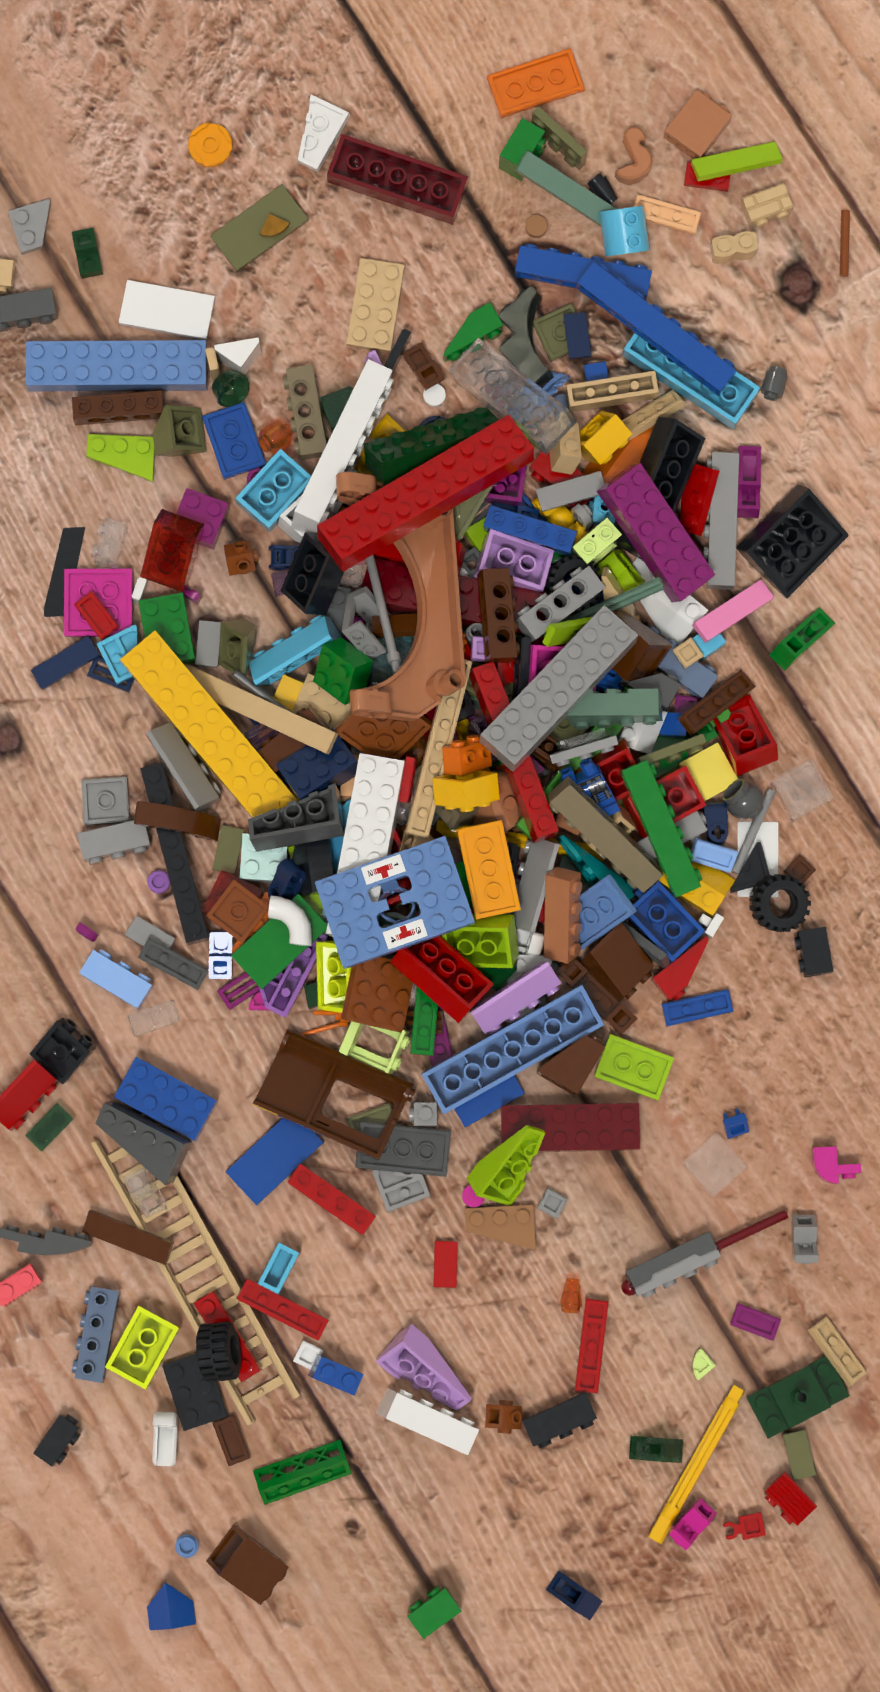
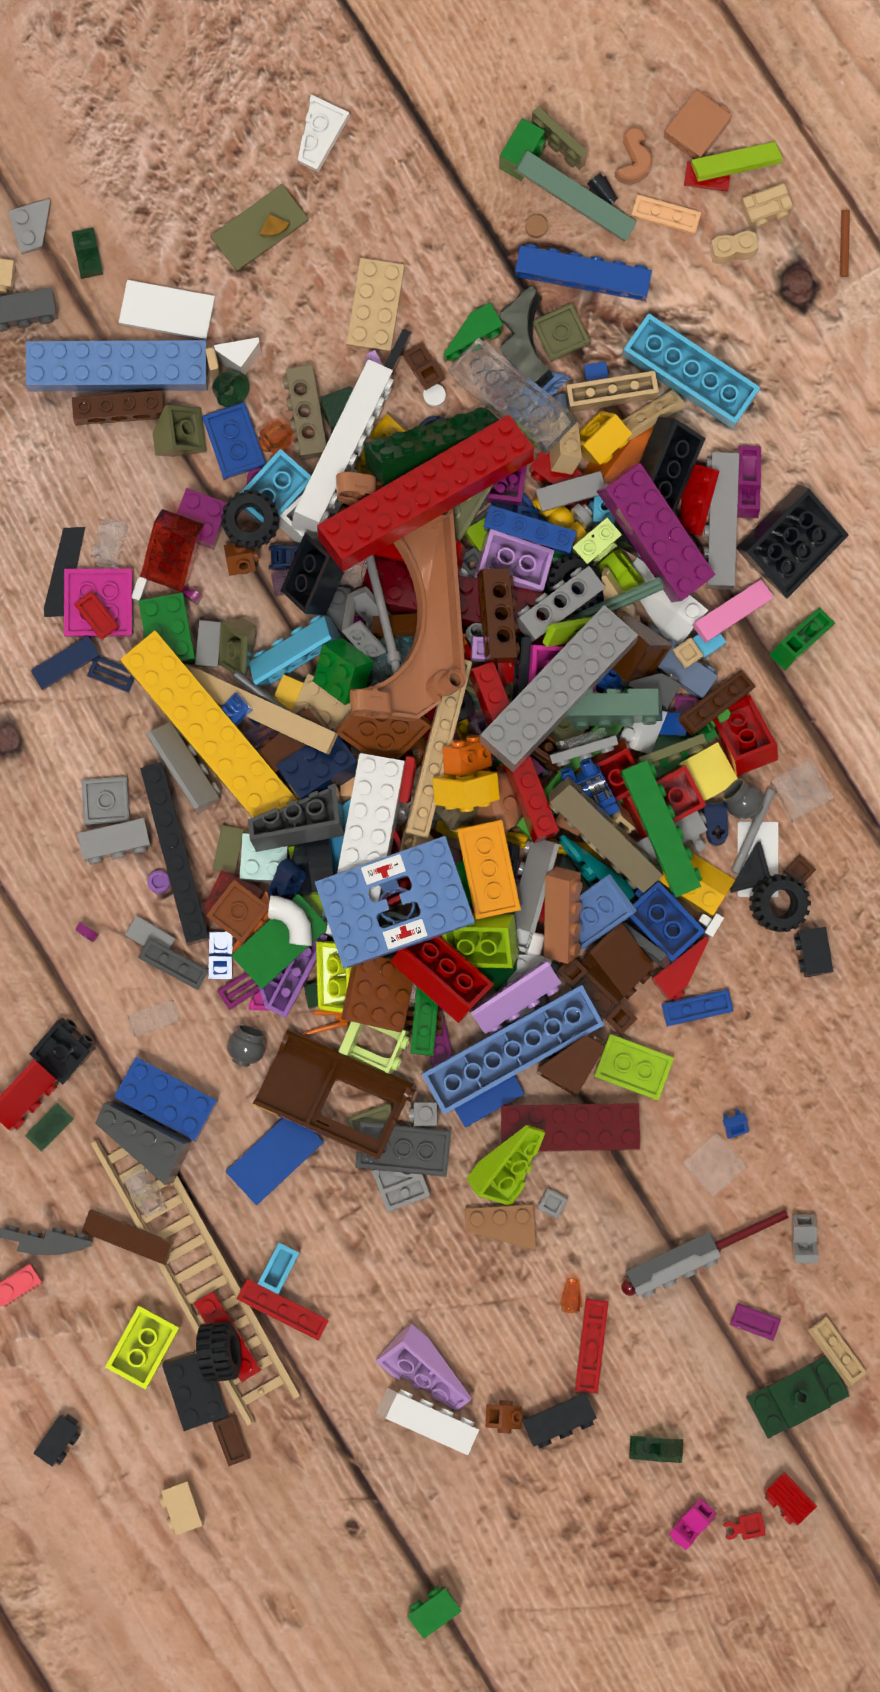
sand blue brick [72,1286,120,1383] -> none
light blue brick [79,949,153,1010] -> none
lime wing [86,434,155,483] -> none
medium azure wing [97,624,137,685] -> none
reddish brown slope [134,801,221,841] -> none
blue slope [147,1582,196,1630] -> none
white animal [152,1411,178,1466] -> none
medium blue plate [175,1534,199,1558] -> none
light orange tile [188,123,232,167] -> none
reddish brown slope [206,1524,289,1605] -> none
green fence [253,1440,352,1505] -> none
red brick [287,1164,376,1235] -> none
white tile [293,1340,324,1370] -> none
blue brick [308,1354,364,1396] -> none
dark red brick [327,134,468,225] -> none
red tile [433,1241,458,1288] -> none
dark pink tile [462,1185,485,1208] -> none
orange tile [487,48,585,118] -> none
dark blue slope [546,1571,603,1620] -> none
dark blue tile [563,312,591,360] -> none
blue brick [576,262,737,396] -> none
medium azure brick [599,205,650,256] -> none
yellow piece [648,1385,745,1545] -> none
light blue tile [690,838,739,873] -> none
yellowish green tile [692,1348,716,1380] -> none
dark grey brick [761,366,788,401] -> none
olive tile [782,1429,816,1480] -> none
dark pink brick [812,1146,861,1184] -> none
none -> tan brick [159,1481,204,1535]
none -> black tyre [221,490,280,549]
none -> blue tile [221,692,253,726]
none -> dark grey piece [227,1025,266,1067]

